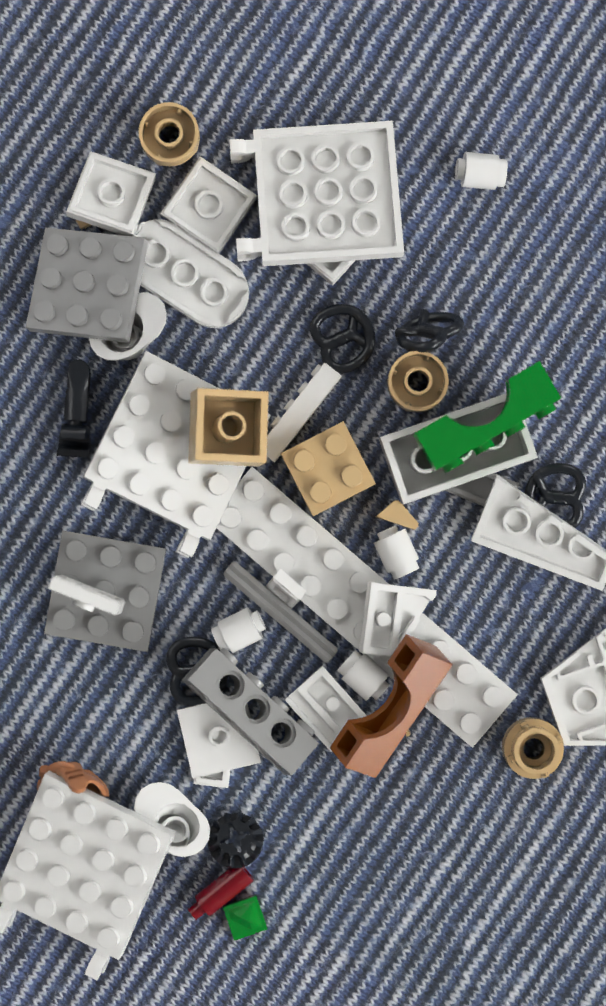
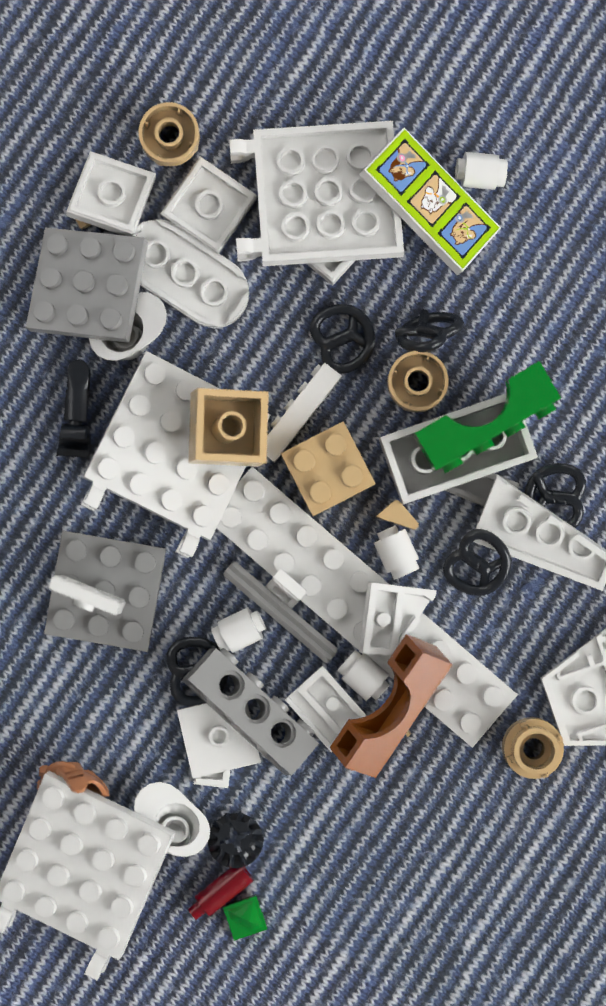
none -> tile [359,128,501,275]
none -> black piece [443,529,512,596]

